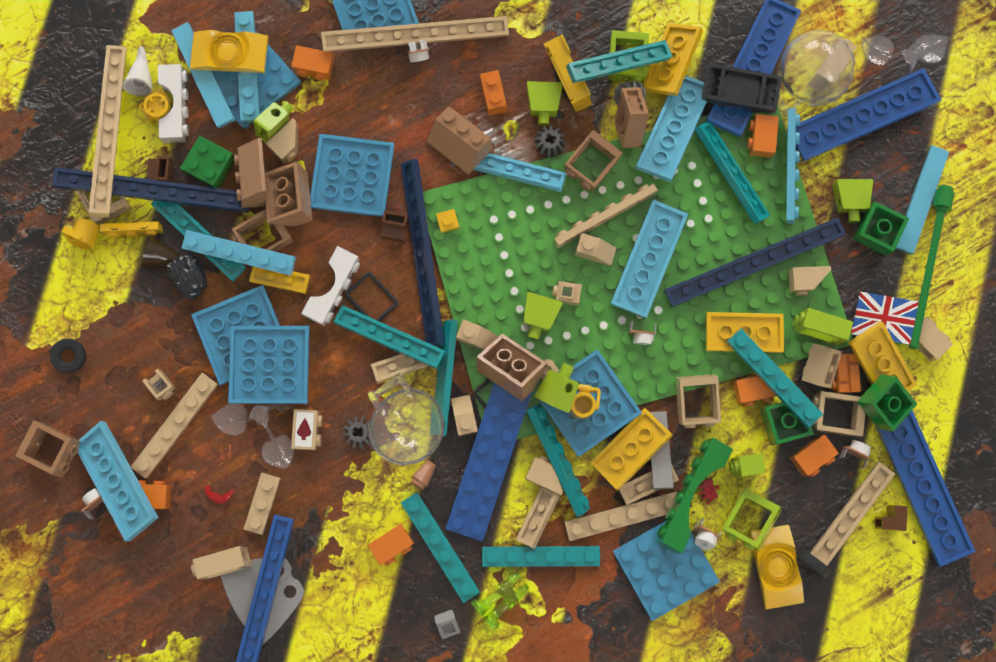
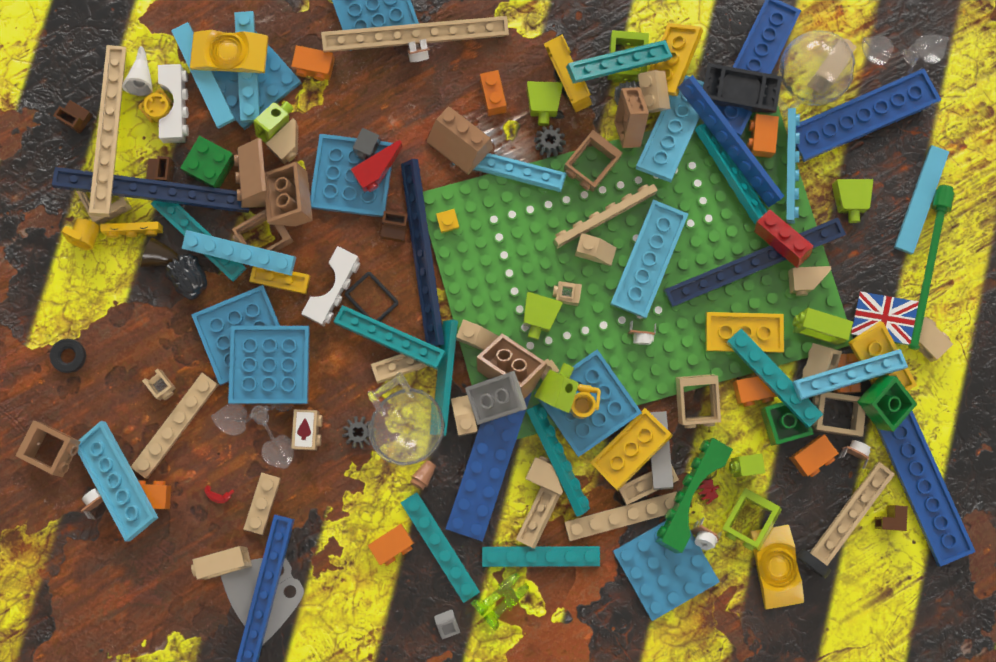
green brick [853,202,909,256] -> none
none -> reddish brown piece [53,100,93,134]
none -> red slope [351,139,403,193]
none -> dark grey brick [353,128,381,160]
none -> light grey tile [465,371,527,425]
none -> tan brick [638,70,670,113]
none -> blue plate [678,75,784,208]
none -> red brick [754,210,813,268]
none -> medium azure tile [792,349,908,401]

